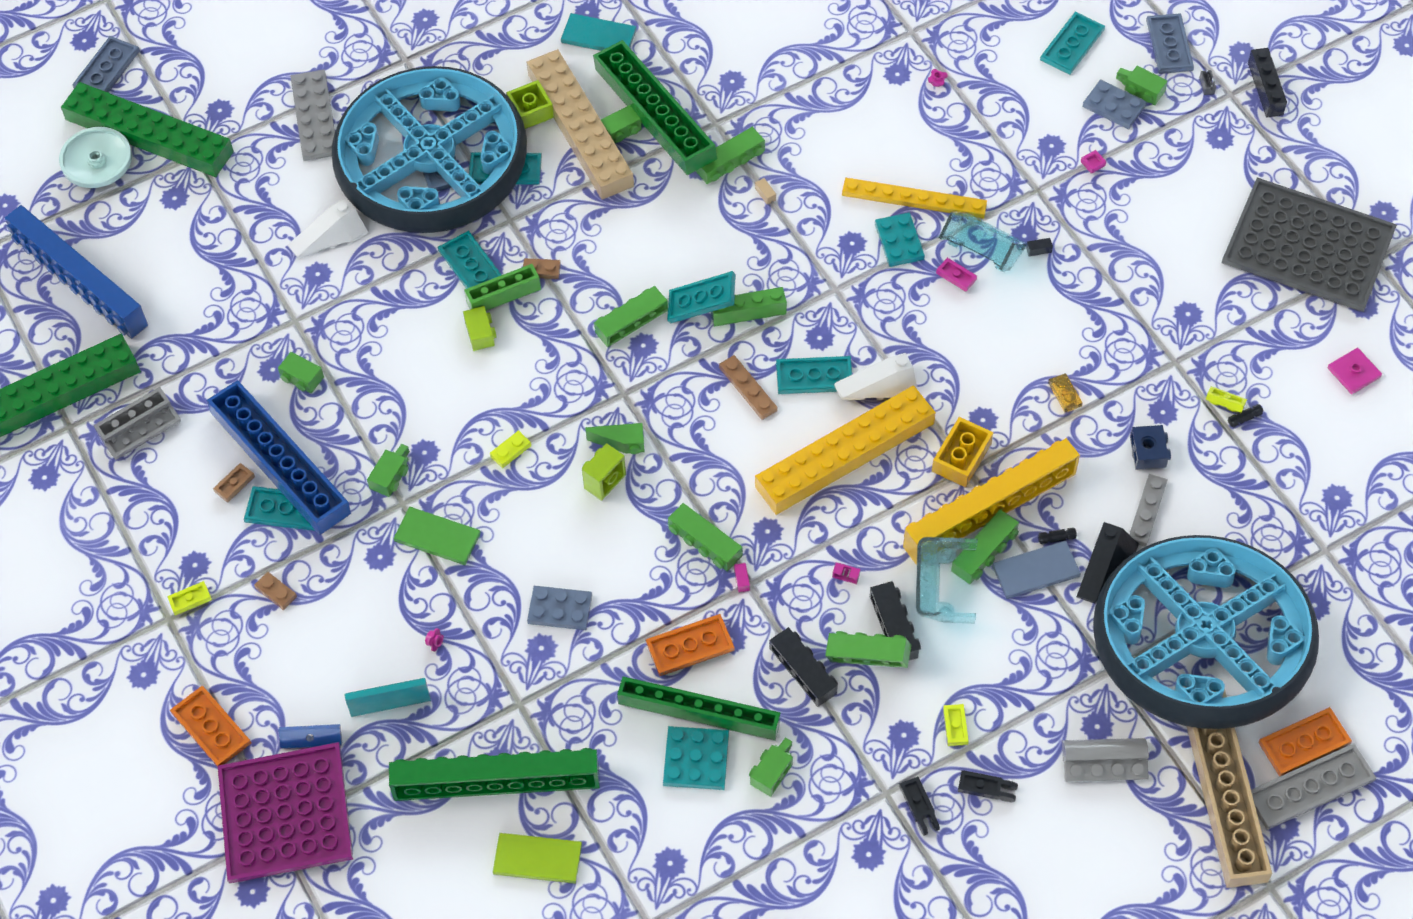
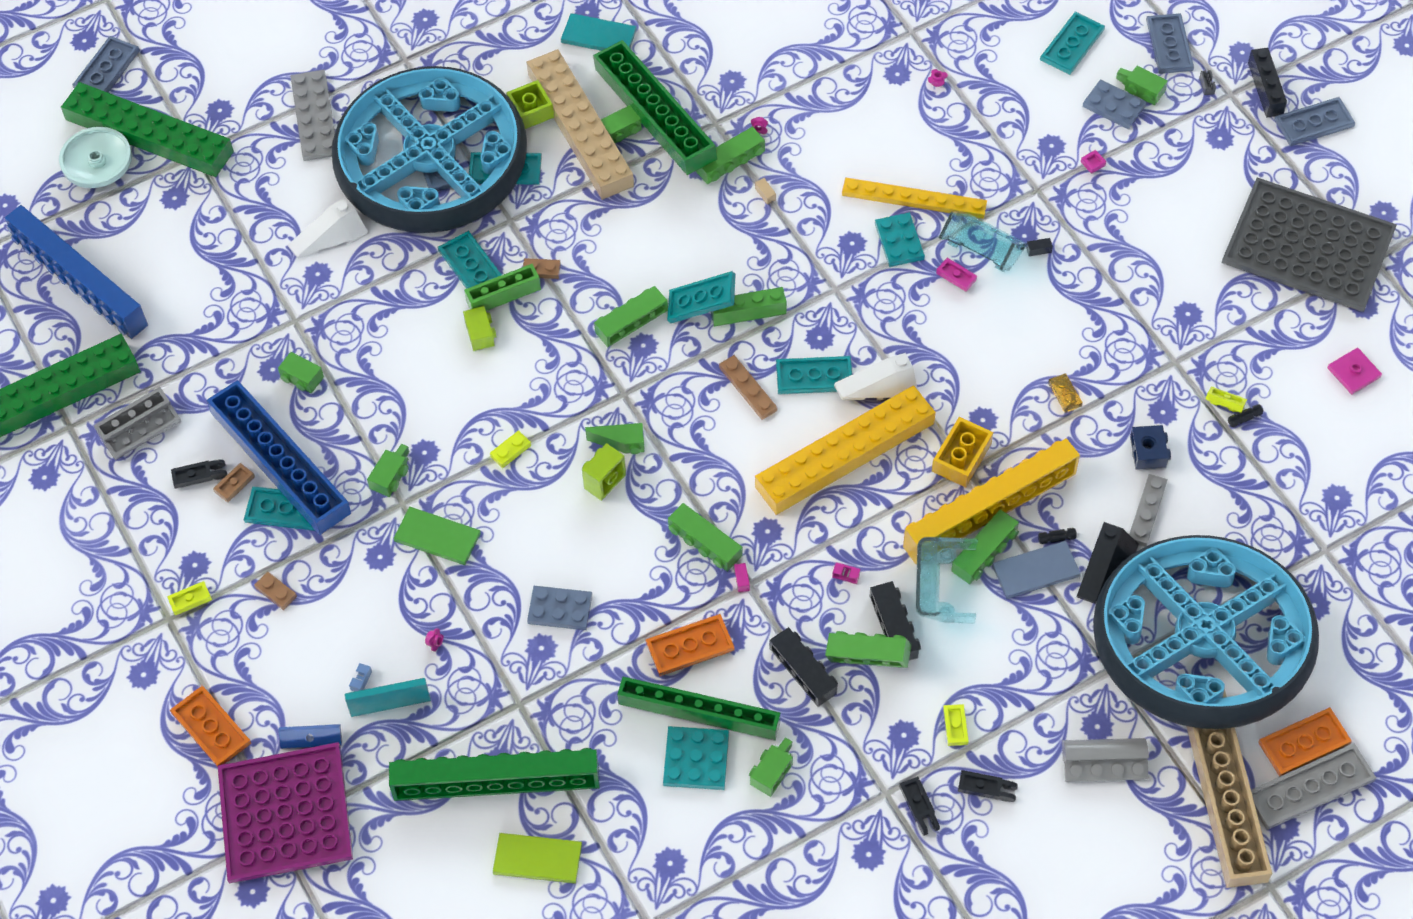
none -> black hinge [171,459,227,489]
none -> medium blue piece [349,663,372,691]
none -> dark pink plate [751,117,768,134]
none -> sand blue tile [1274,97,1355,147]

